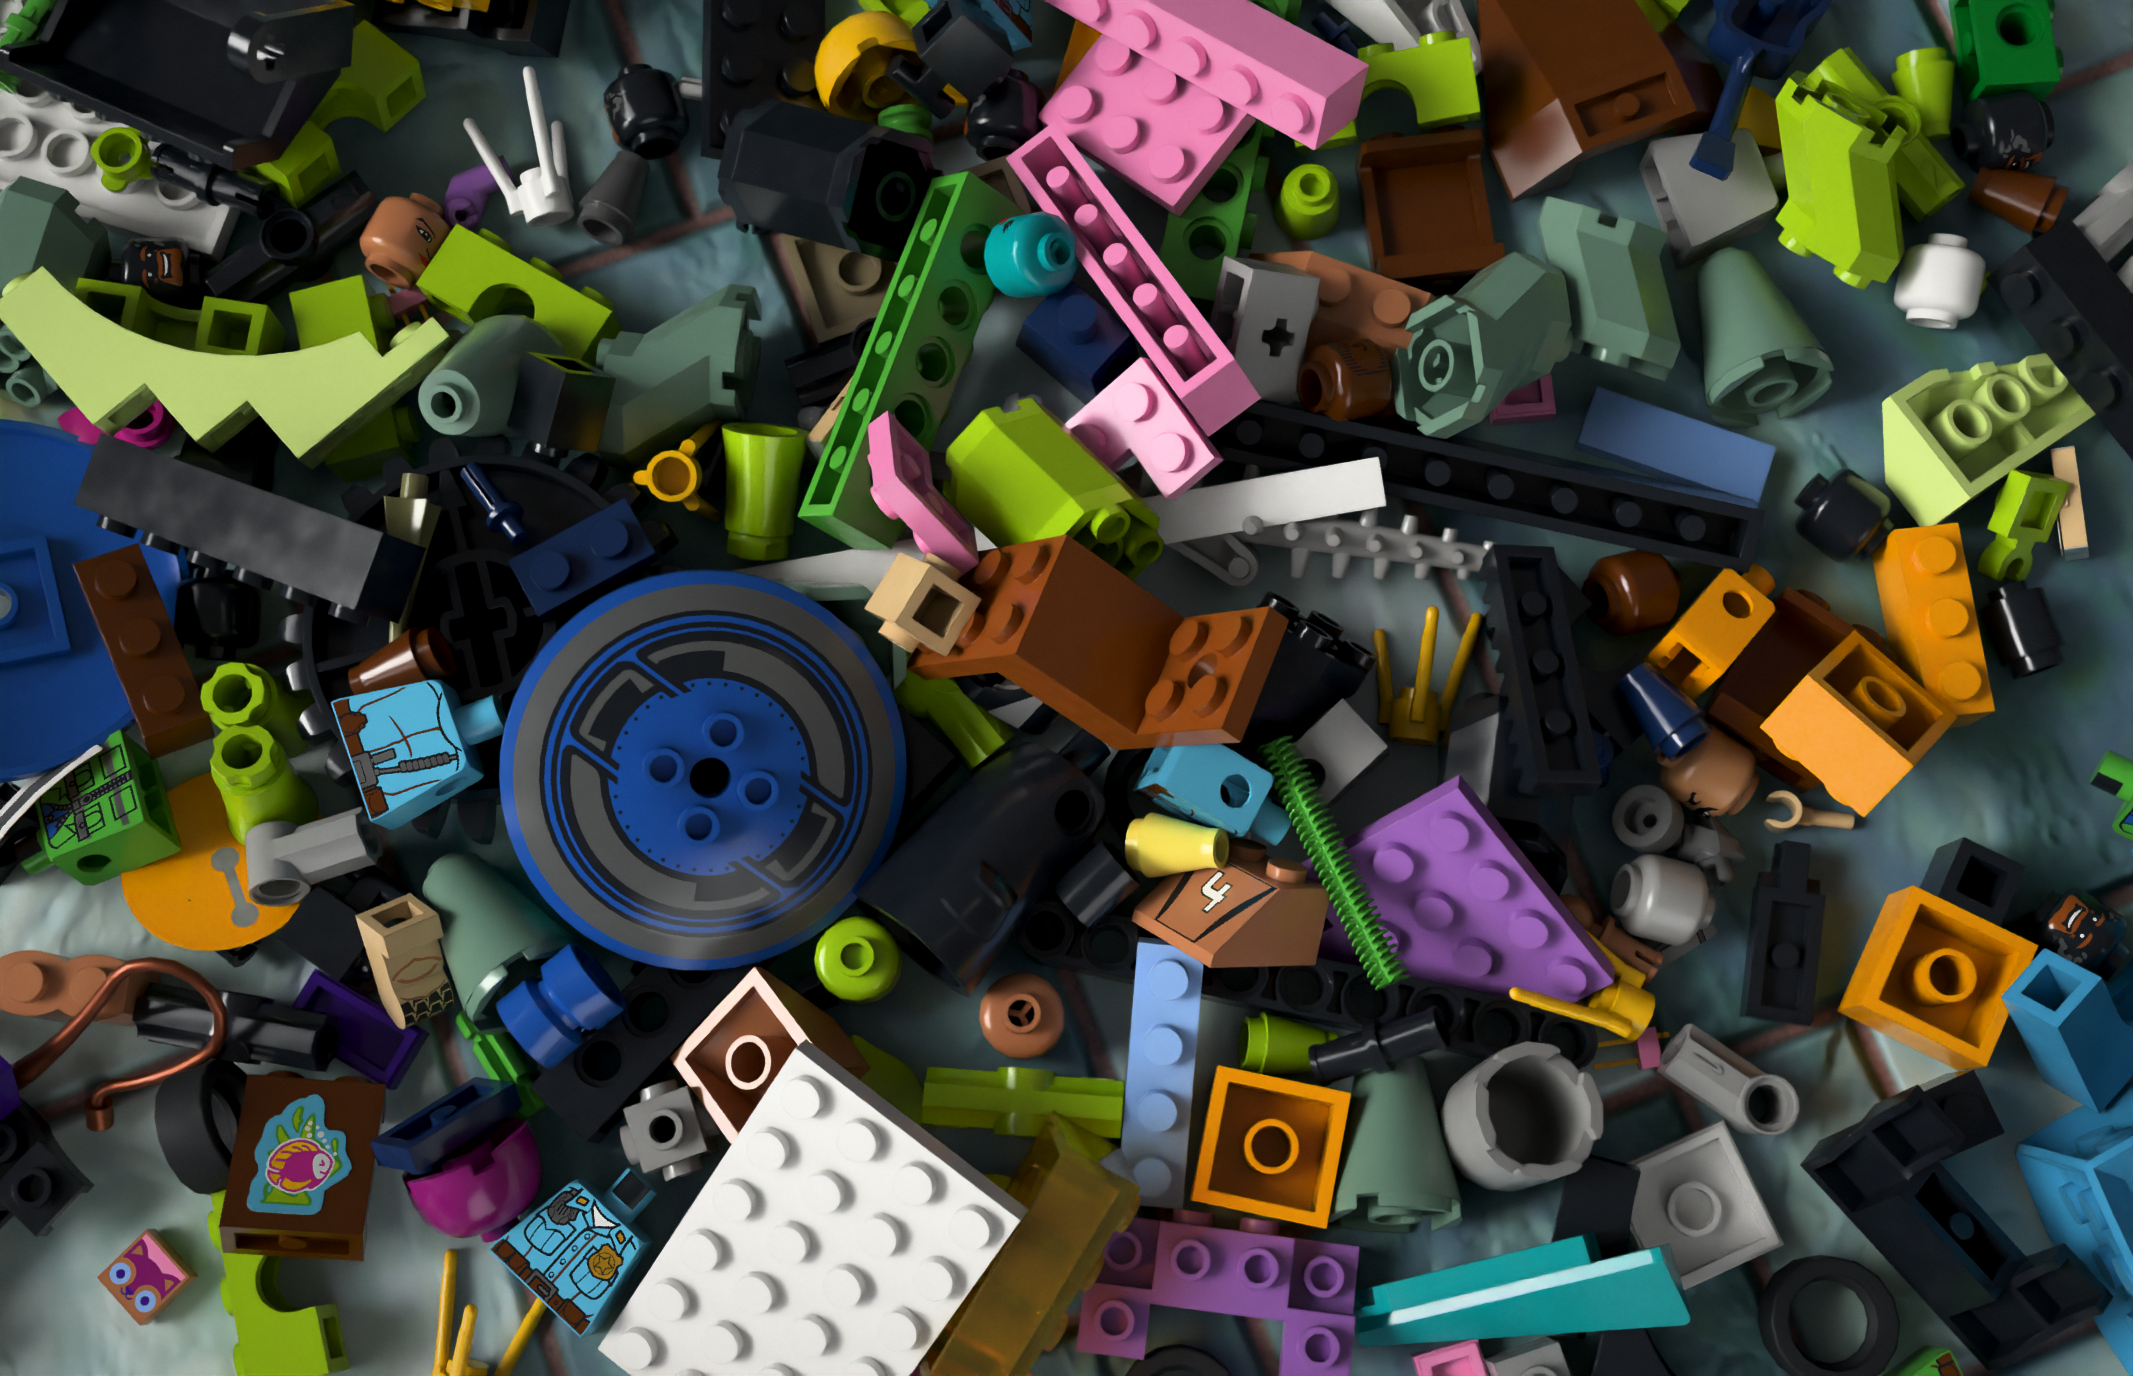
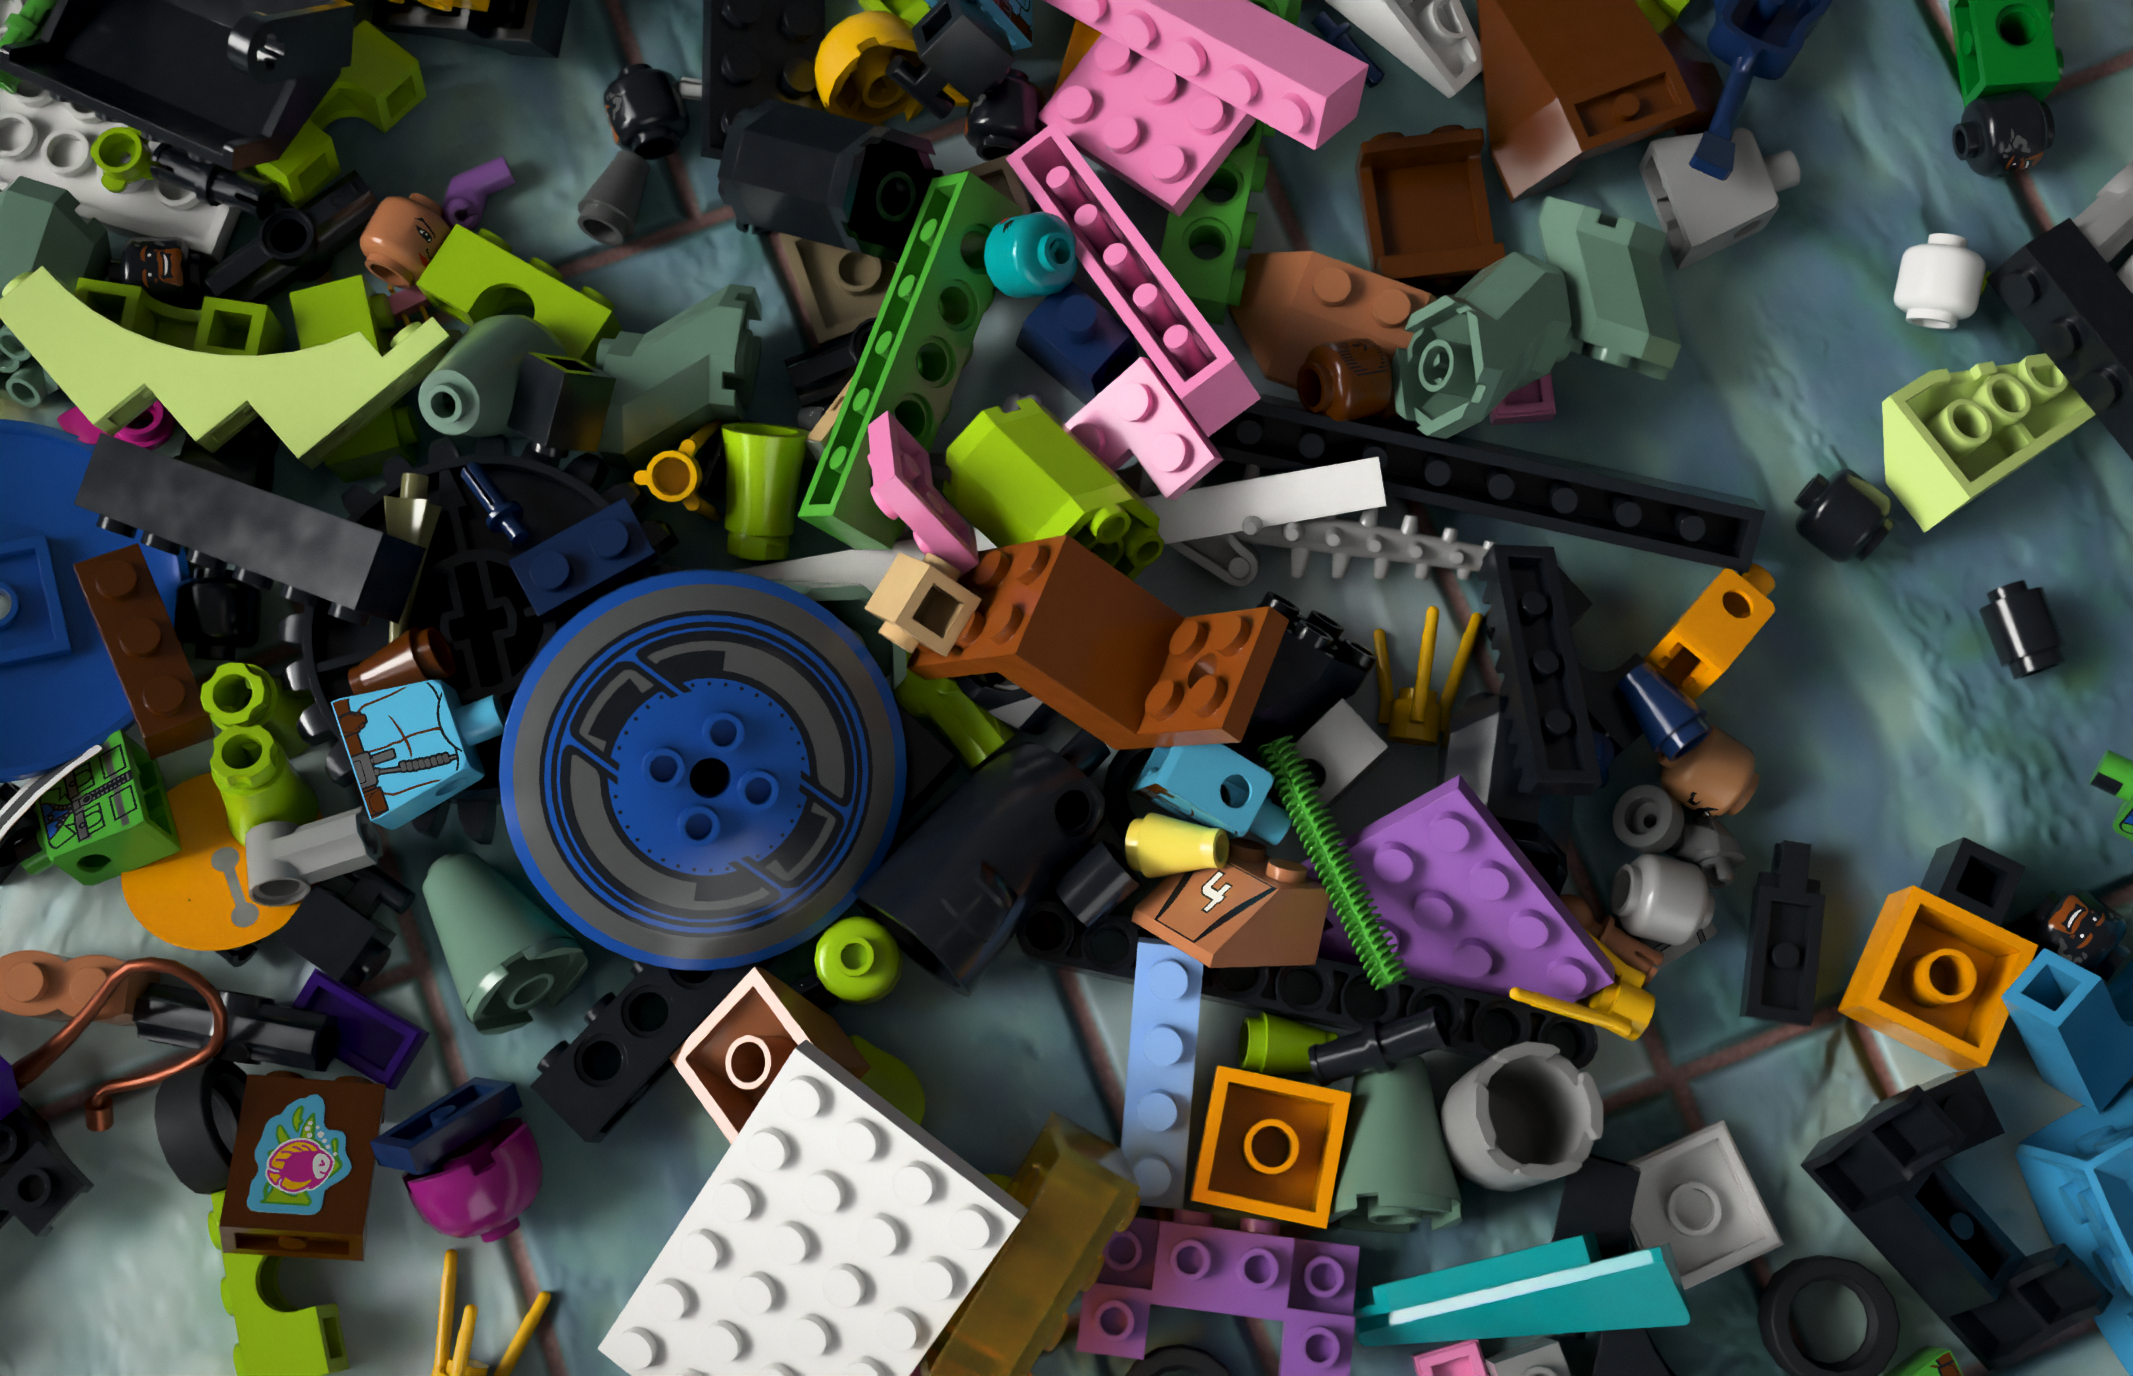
tile [97,1229,198,1326] -> none
tan leg [355,893,454,1030] -> none
bright green axle [455,1010,548,1121] -> none
white plant [463,66,575,228] -> none
torso [489,1167,658,1338] -> none
blue wheel [496,941,627,1069] -> none
light grey brick [620,1079,722,1182] -> none
bright green bush [878,104,934,146] -> none
lime piece [922,1066,1125,1139] -> none
nougat head [979,972,1066,1061] -> none
light grey brick [1209,256,1320,403] -> none
lime hat [1273,164,1341,241] -> none
lime arch [1294,30,1481,155] -> none
medium blue tile [1574,386,1777,504] -> none
reddish brown head [1581,549,1682,637] -> none
bright pink piece [1592,1027,1670,1070] -> none
light grey piece [1657,1024,1799,1135] -> none
sand green cone [1696,248,1834,428] -> none
reddish brown panel [1703,587,1898,794] -> none
yellow tile [1735,86,1782,156] -> none
light orange brick [1760,630,1958,818] -> none
tan hand [1764,790,1854,834] -> none
lime brick [1775,70,1907,290] -> none
lime piece [1803,47,1966,223] -> none
light orange brick [1871,522,1995,728] -> none
lime cone [1891,47,1955,143] -> none
reddish brown cone [1967,166,2070,236] -> none
lime plate [1977,469,2071,582] -> none
tan piece [2051,446,2089,561] -> none

